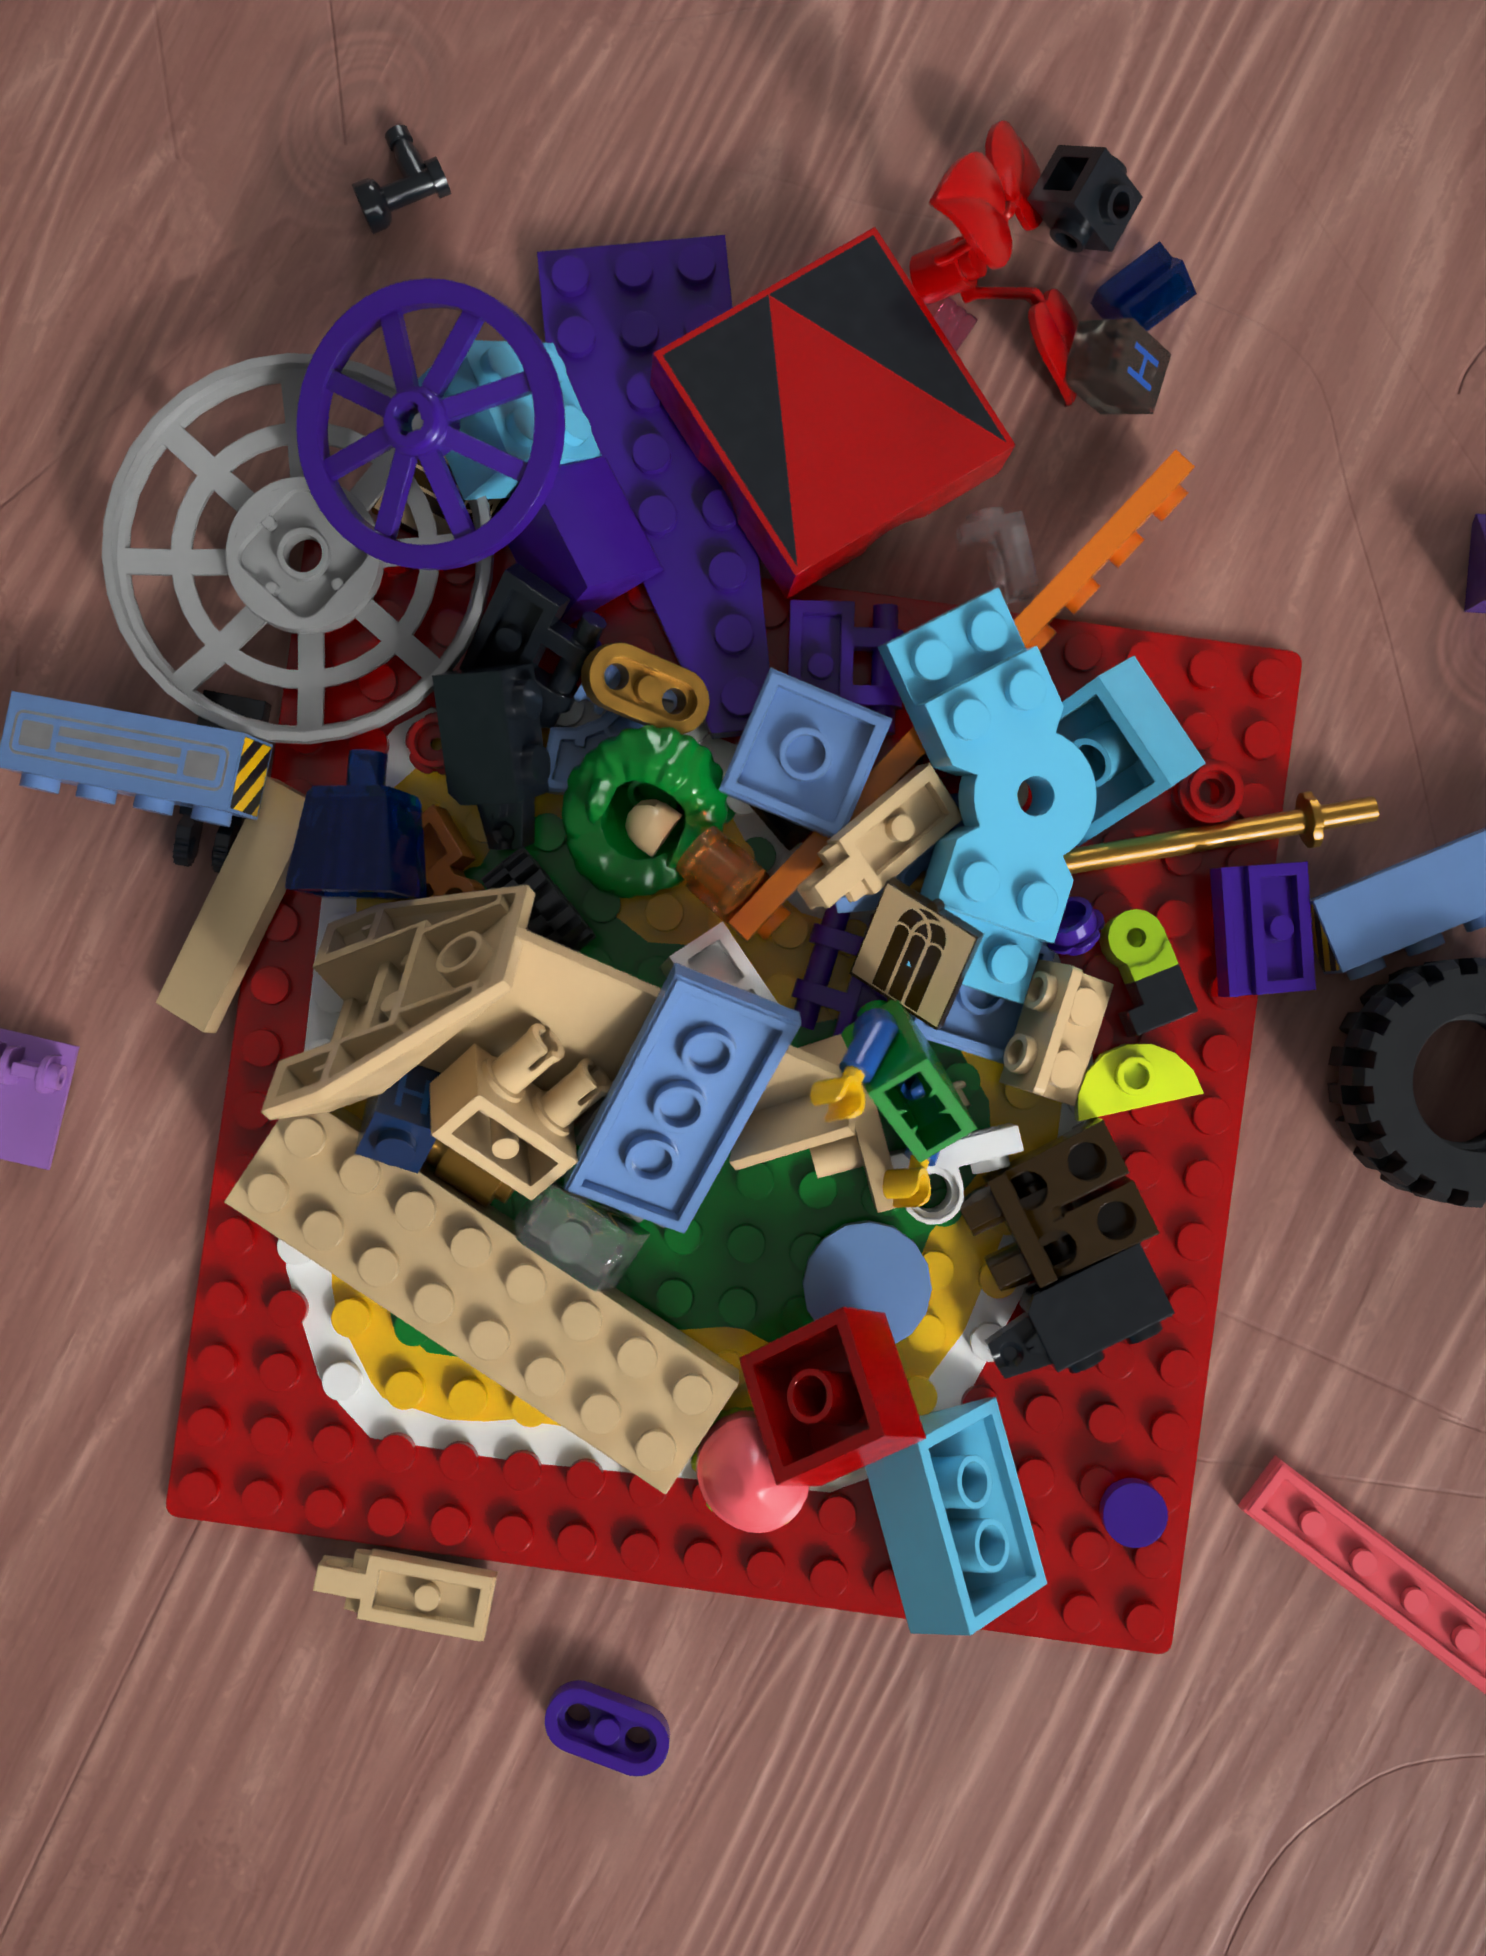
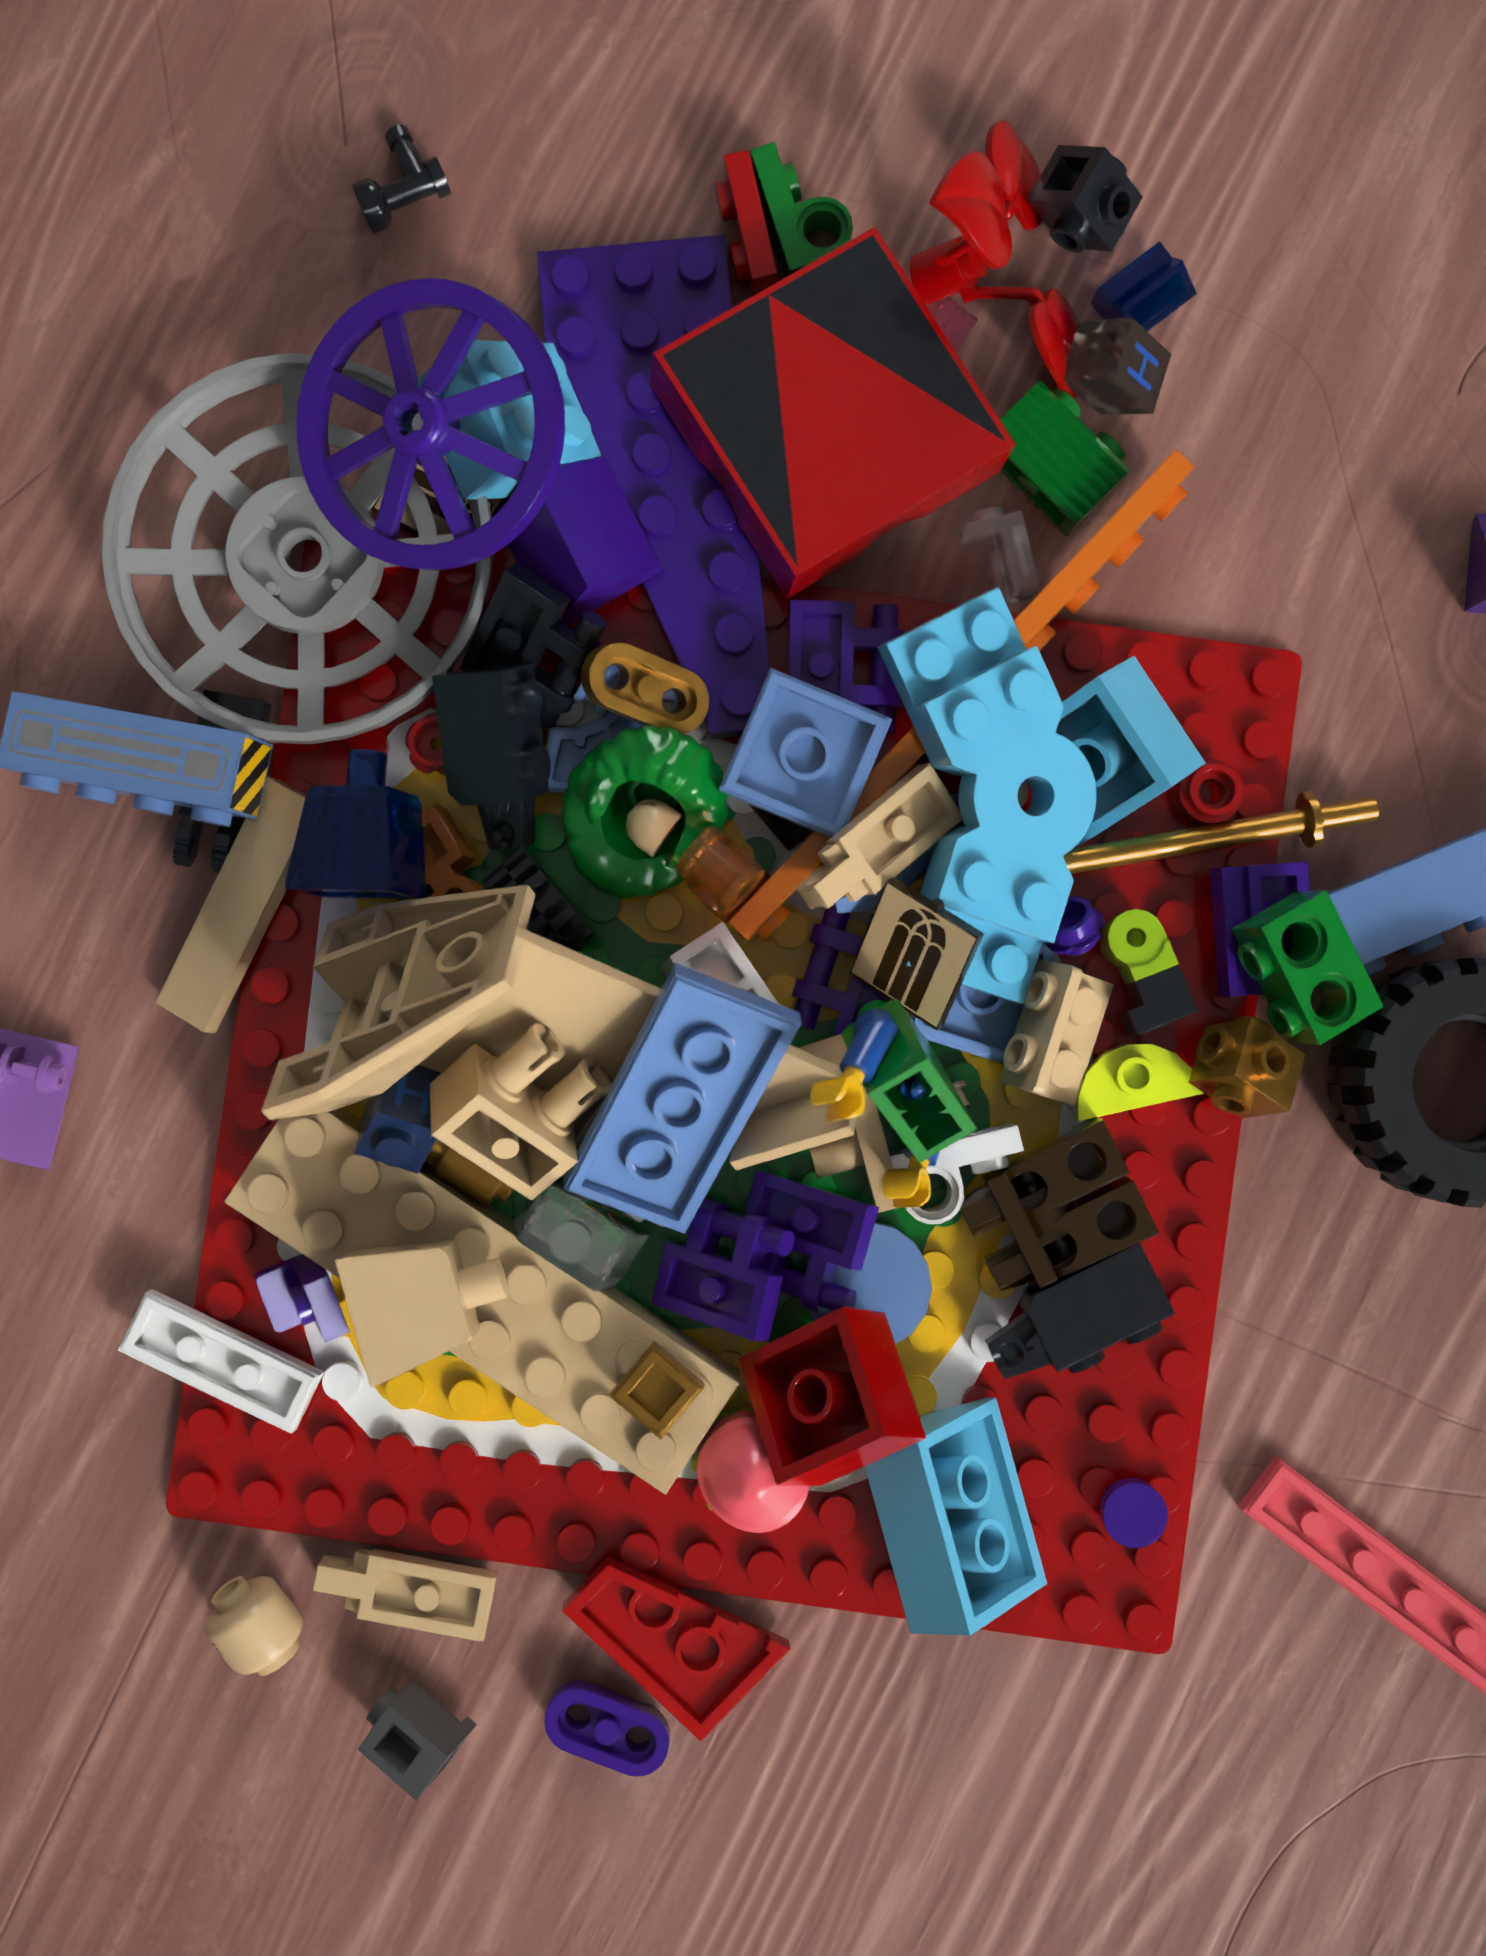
none -> white tile [118,1289,324,1434]
none -> tan head [205,1576,303,1676]
none -> bracket [254,1254,350,1343]
none -> tan torso [335,1240,509,1387]
none -> dark grey brick [357,1681,477,1801]
none -> red wing [562,1557,791,1741]
none -> pearl gold tile [609,1341,705,1440]
none -> dark purple plate [652,1198,795,1341]
none -> red plate [715,150,777,297]
none -> dark purple plate [744,1170,879,1314]
none -> green plate [750,142,853,279]
none -> green brick [1000,380,1131,537]
none -> pearl gold brick [1188,1016,1305,1119]
none -> green brick [1232,890,1384,1045]

